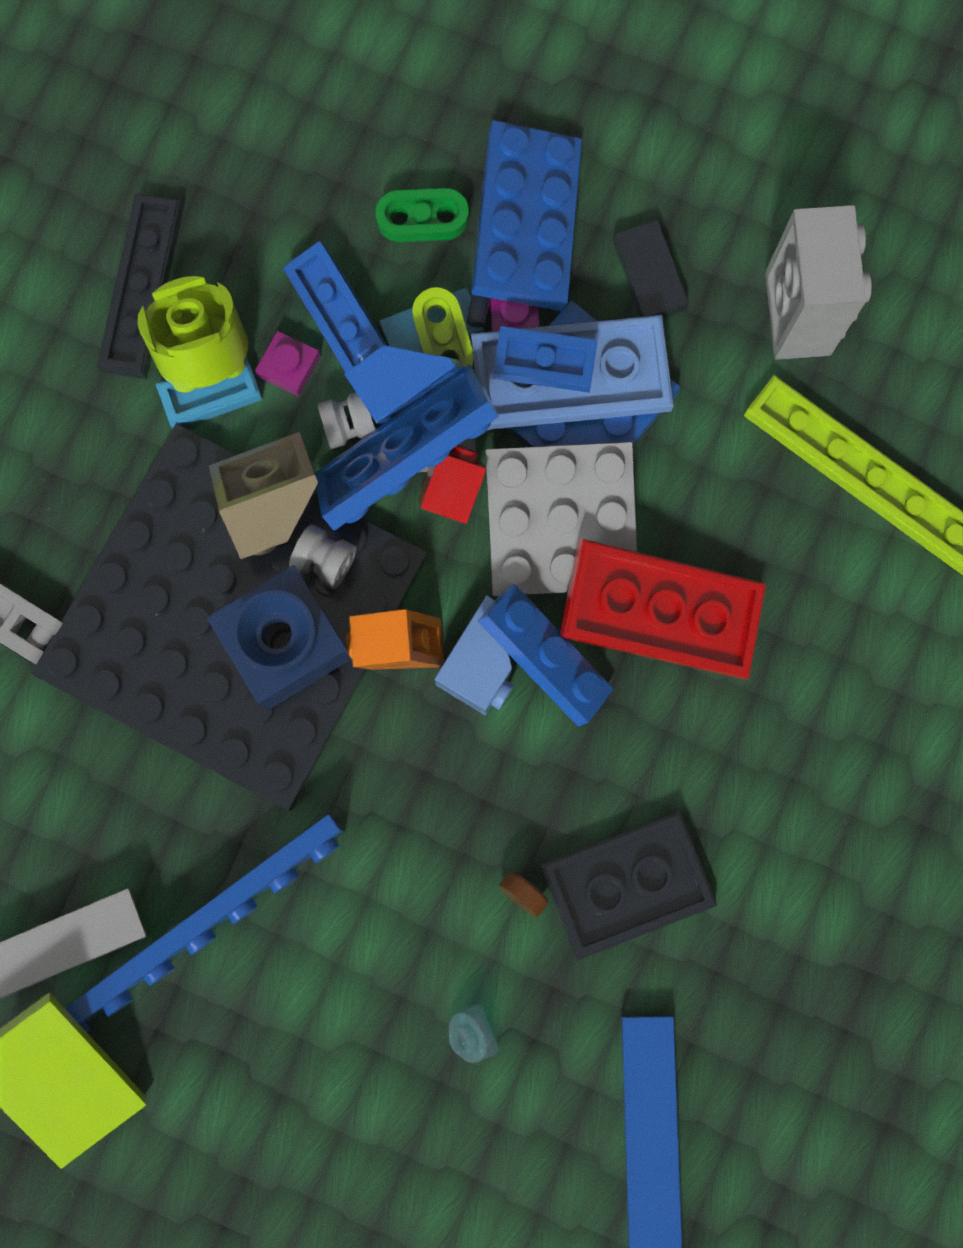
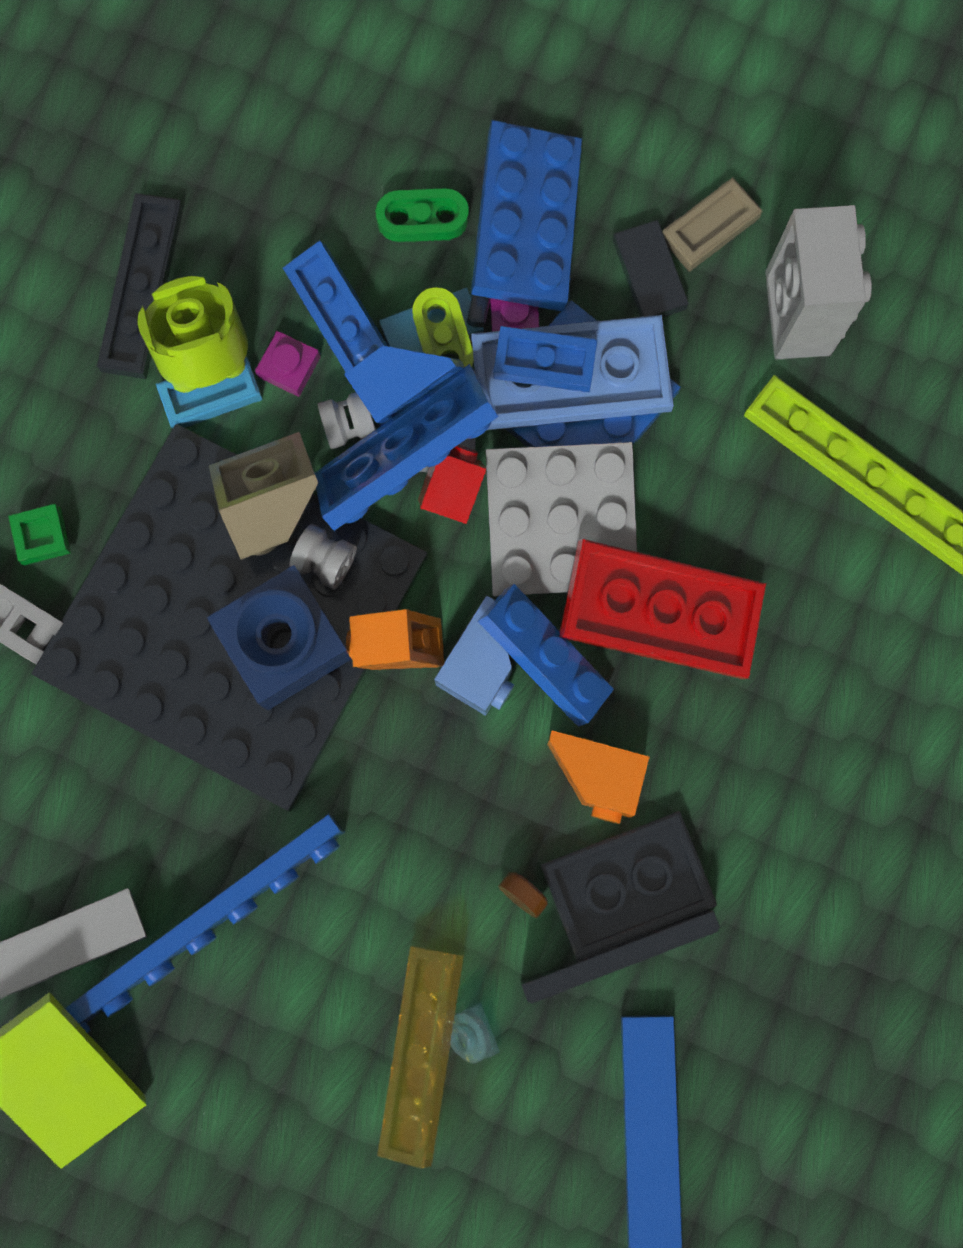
none -> green plate [8,504,71,565]
none -> clear yellow plate [377,947,464,1168]
none -> black tile [520,910,720,1004]
none -> orange slope [547,730,649,824]
none -> dark tan tile [662,178,763,272]

